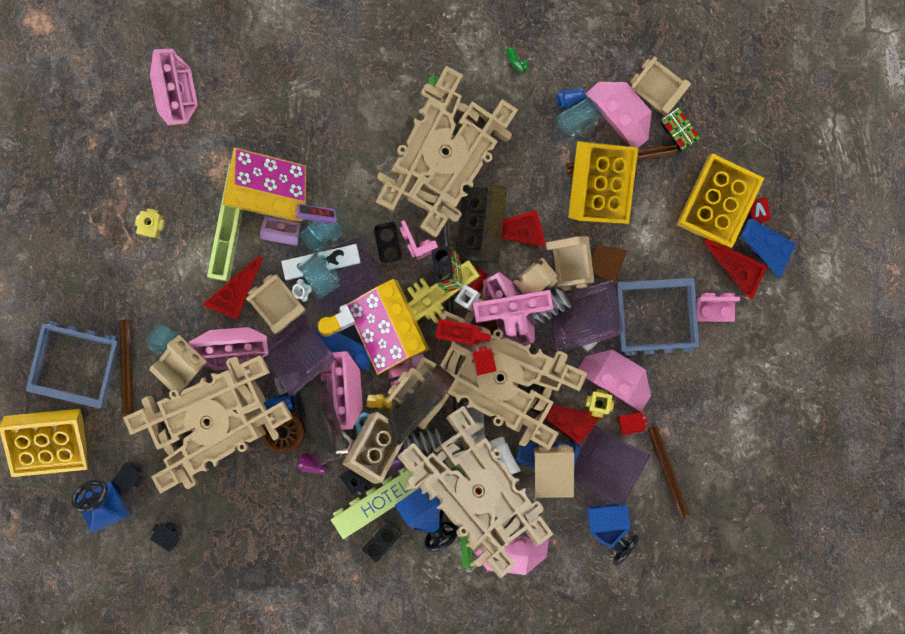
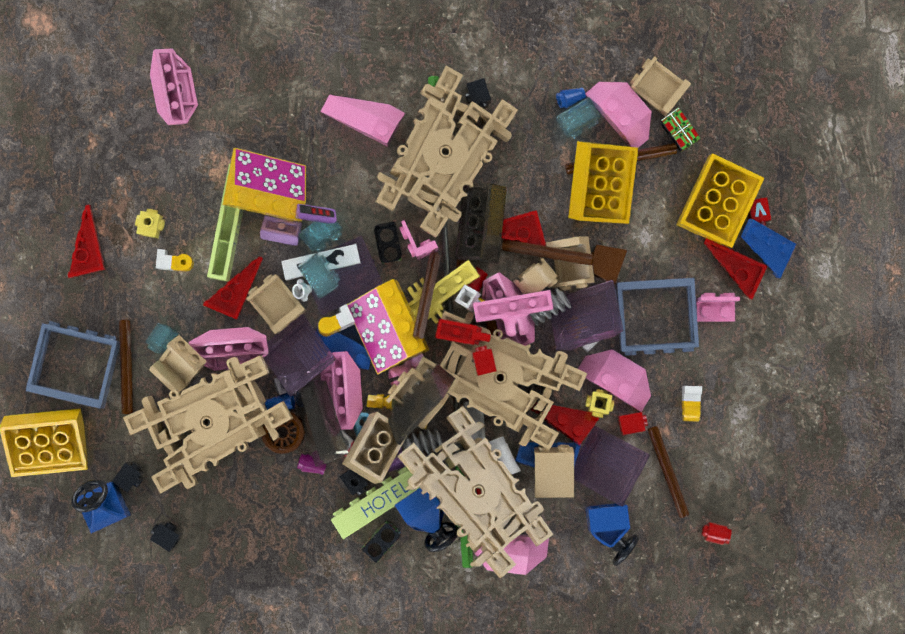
piece [432,246,463,292] -> none
green arm [506,47,529,73] -> none
none -> red wing [67,205,106,278]
none -> leg [156,249,194,272]
none -> bright pink wedge [321,95,406,147]
none -> reddish brown axle [412,252,441,340]
none -> black brick [465,78,491,109]
none -> reddish brown axle [502,240,594,266]
none -> leg [682,386,702,422]
none -> red brick [702,522,732,545]

